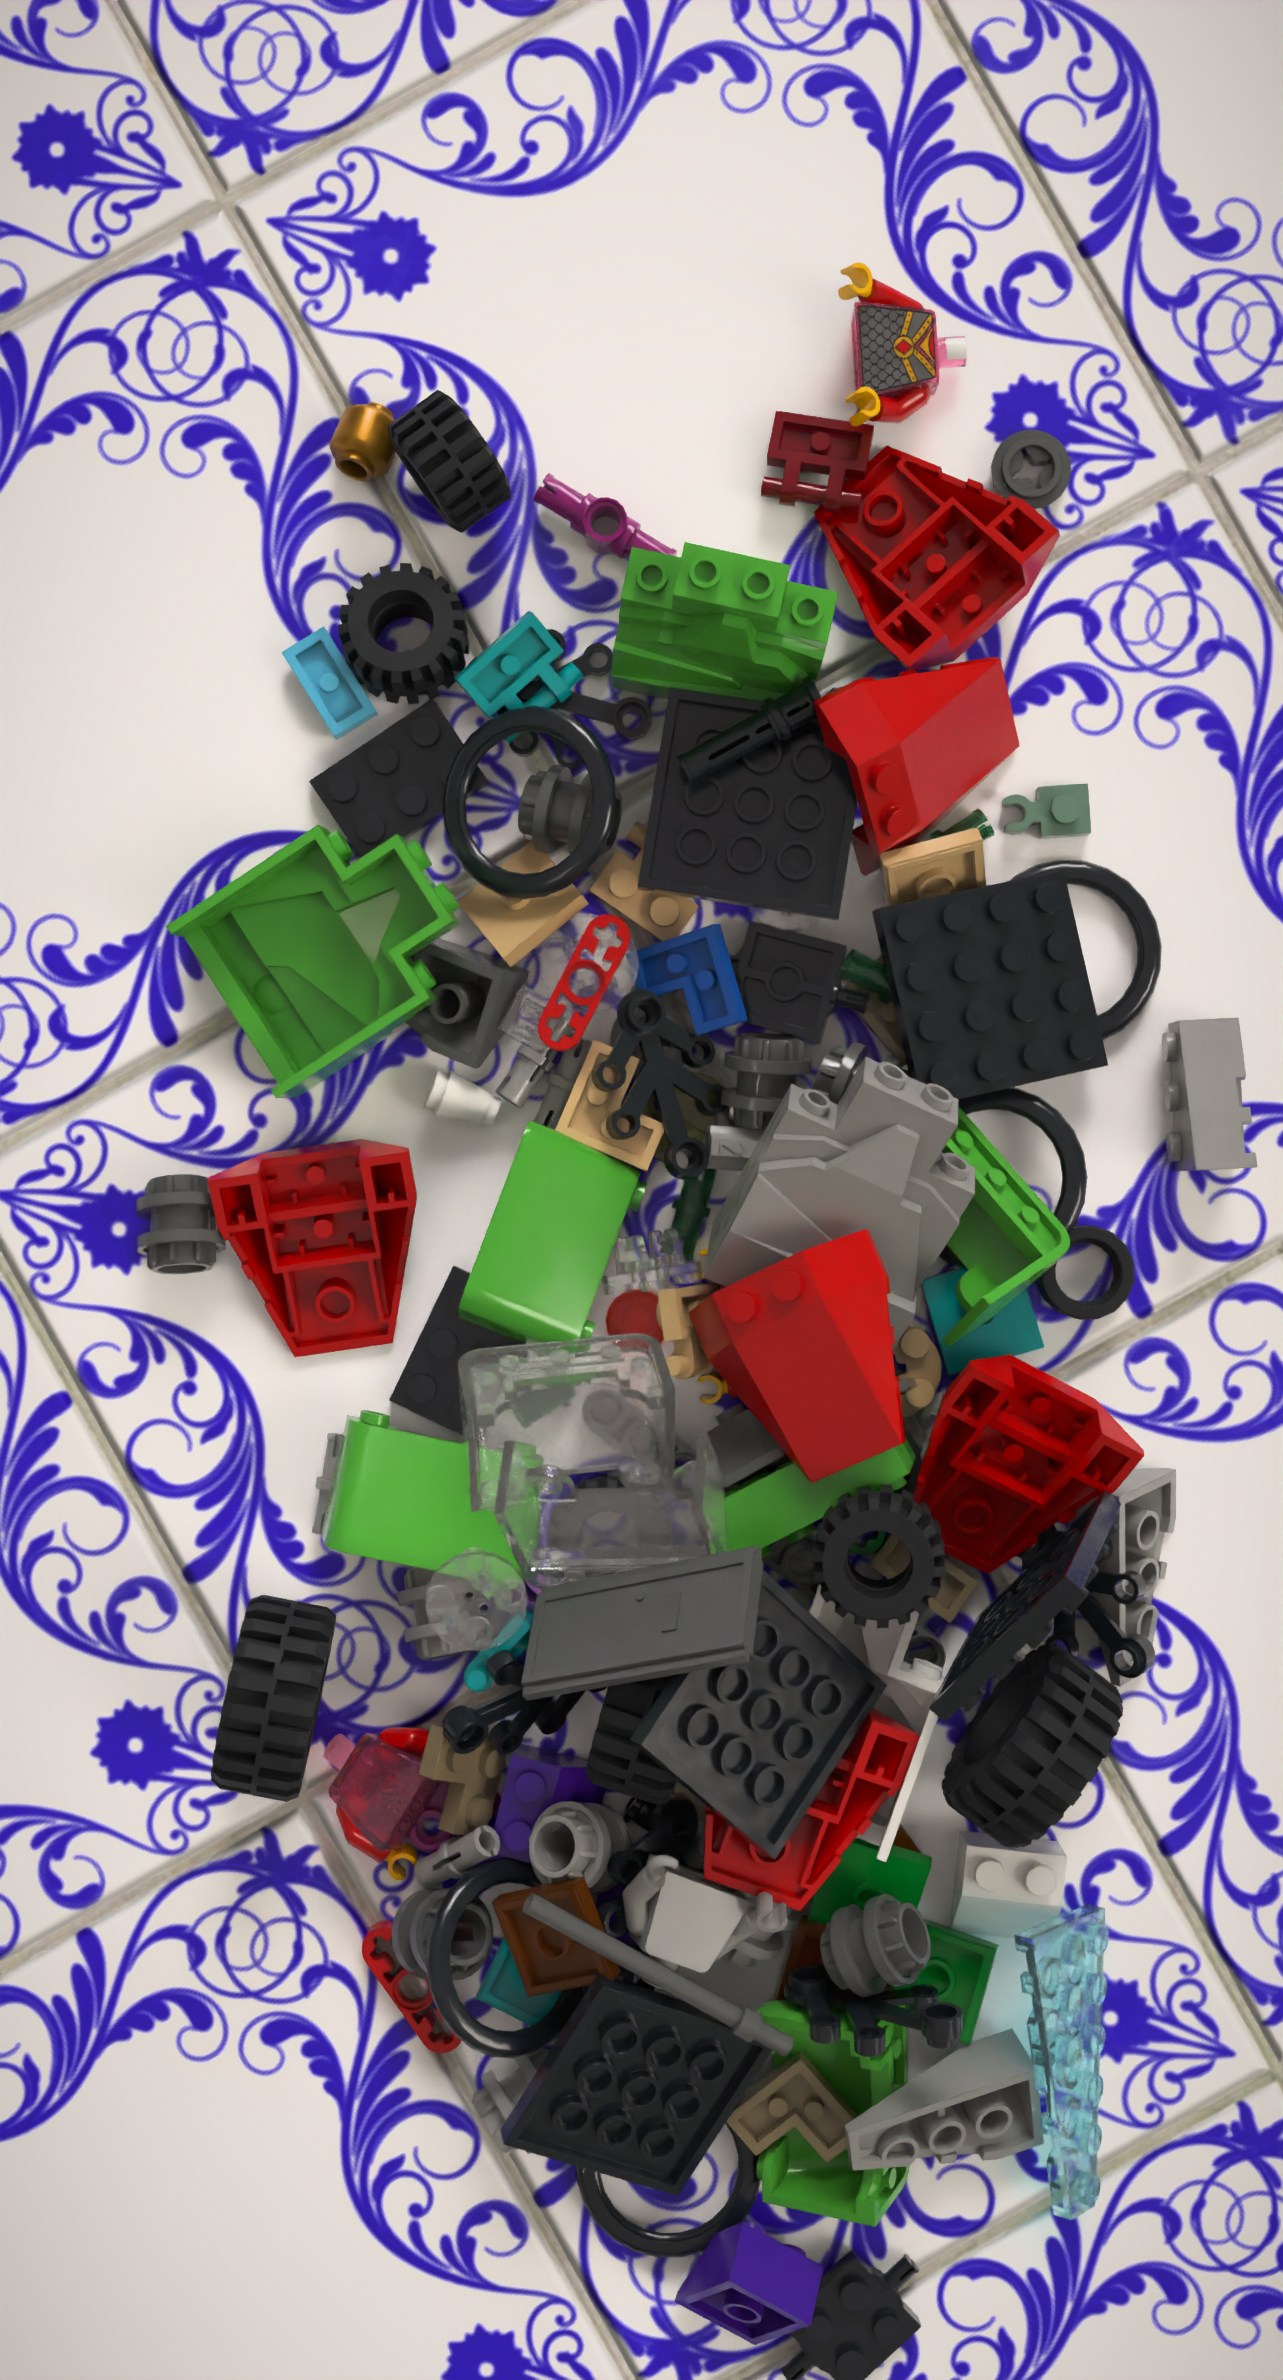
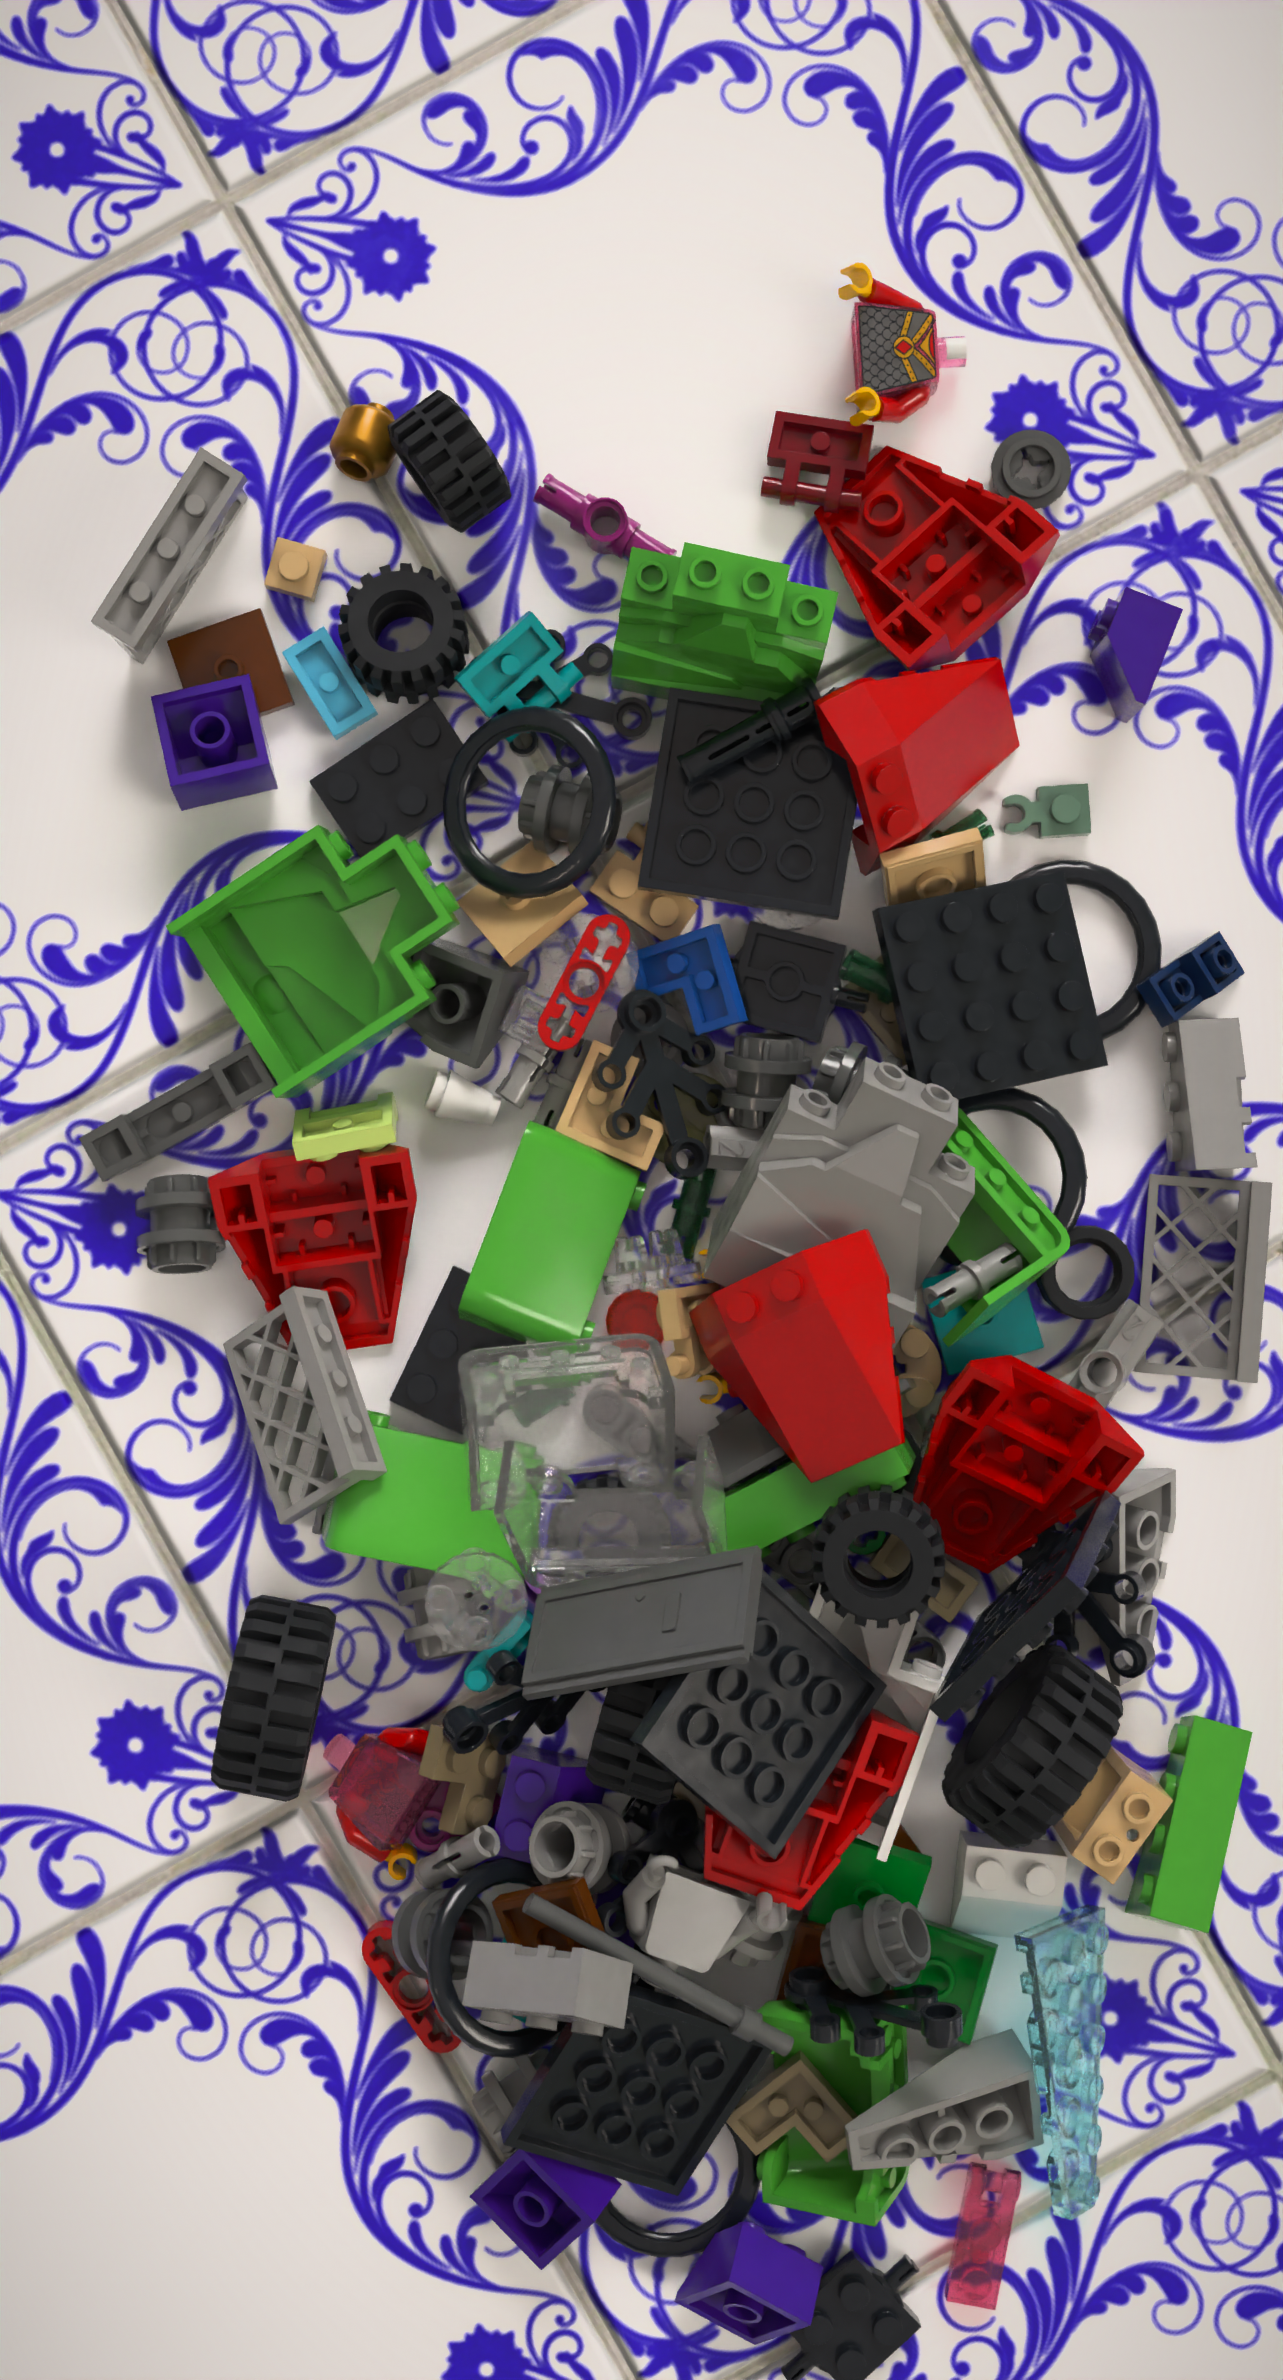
none -> dark grey slope [79,1042,277,1182]
none -> light grey fence [90,447,248,664]
none -> dark purple slope [151,674,278,811]
none -> reddish brown plate [167,608,295,717]
none -> light grey fence [223,1286,387,1525]
none -> tan plate [264,537,328,602]
none -> yellowish green plate [292,1091,399,1162]
none -> light grey wedge [462,1941,633,2037]
none -> dark purple slope [469,2149,622,2270]
none -> light grey pin [923,1243,1023,1318]
none -> clear pink plate [944,2161,1021,2310]
none -> tan window [1052,1746,1173,1885]
none -> light grey piece [1068,1298,1166,1409]
none -> dark purple slope [1088,587,1183,723]
none -> bright green wedge [1125,1715,1253,1933]
none -> light grey fence [1135,1174,1273,1383]
none -> dark blue slope [1136,931,1245,1028]

